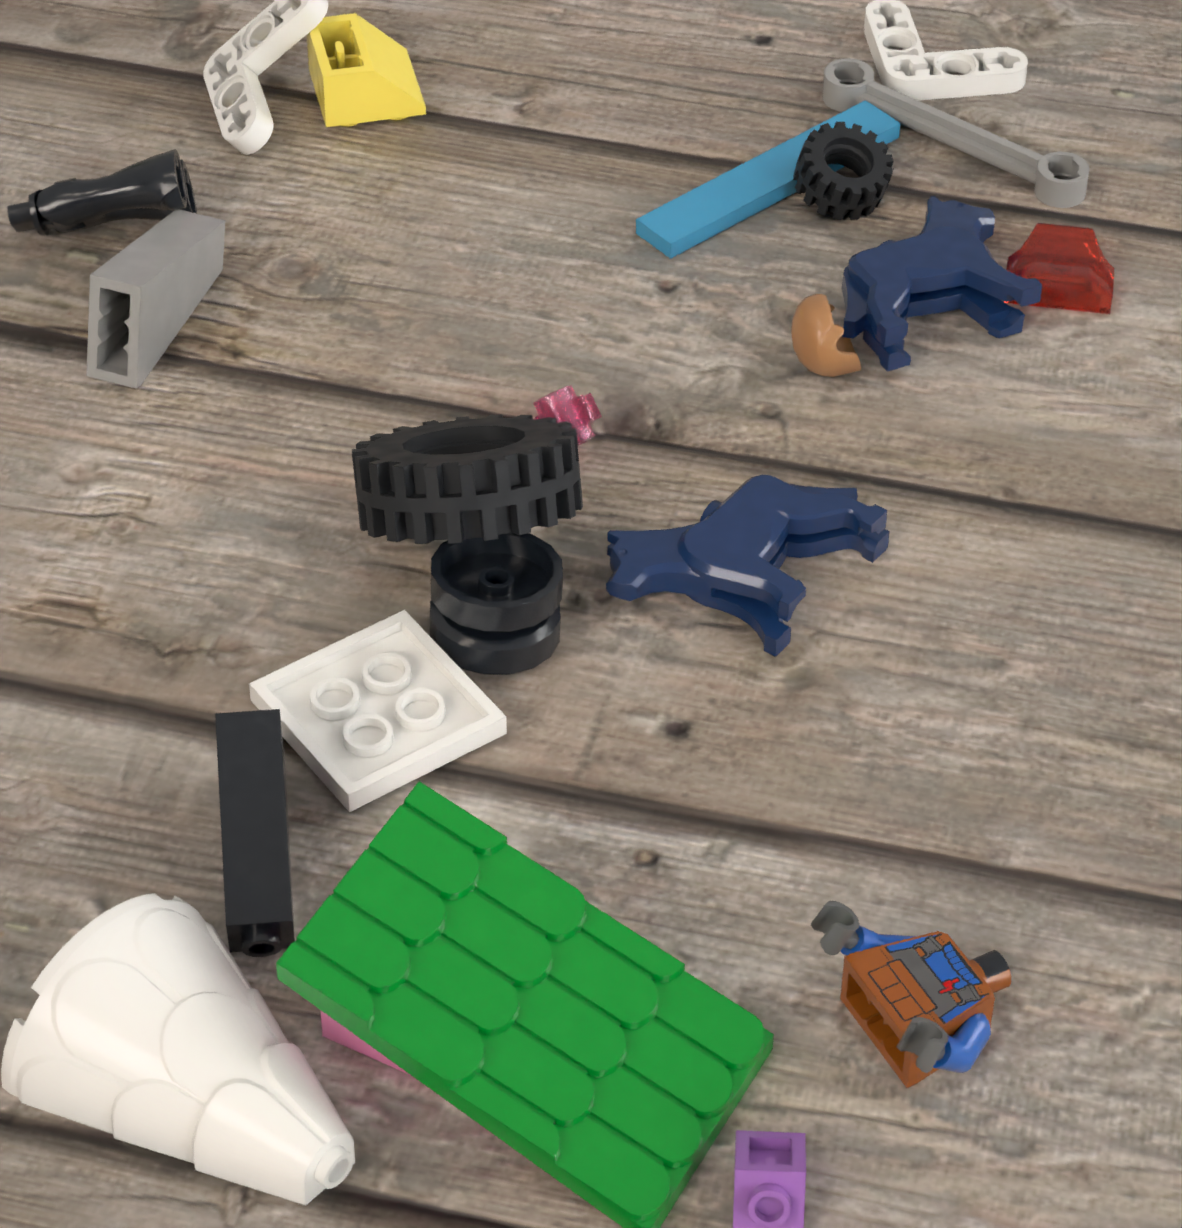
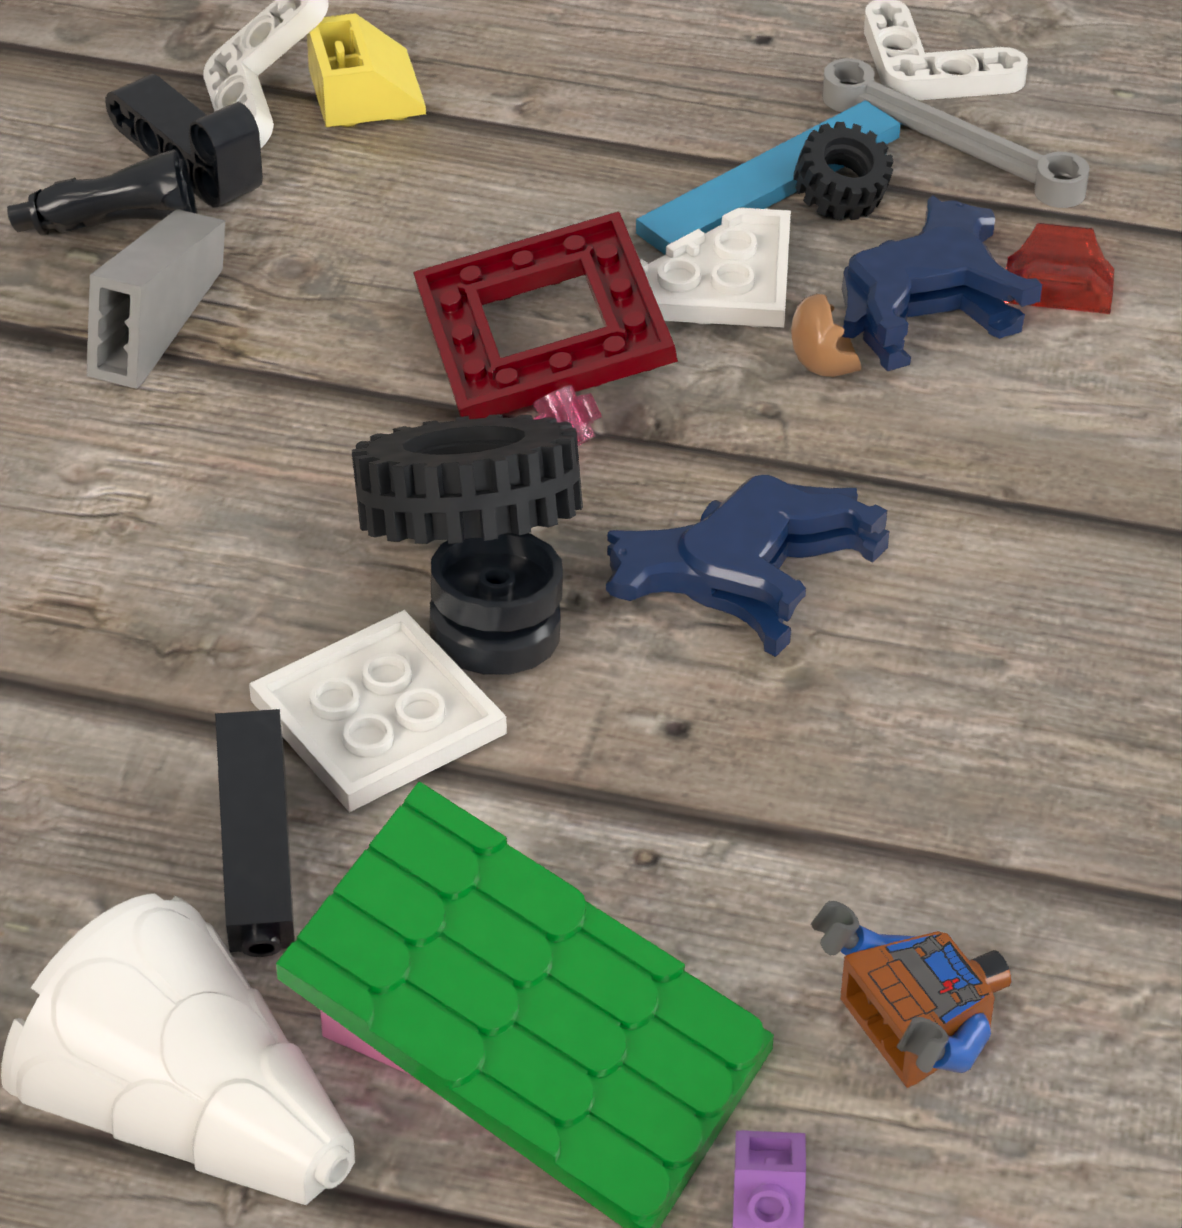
none -> black beam [105,74,263,208]
none -> dark red plate [413,211,678,419]
none -> white plate [640,208,791,328]

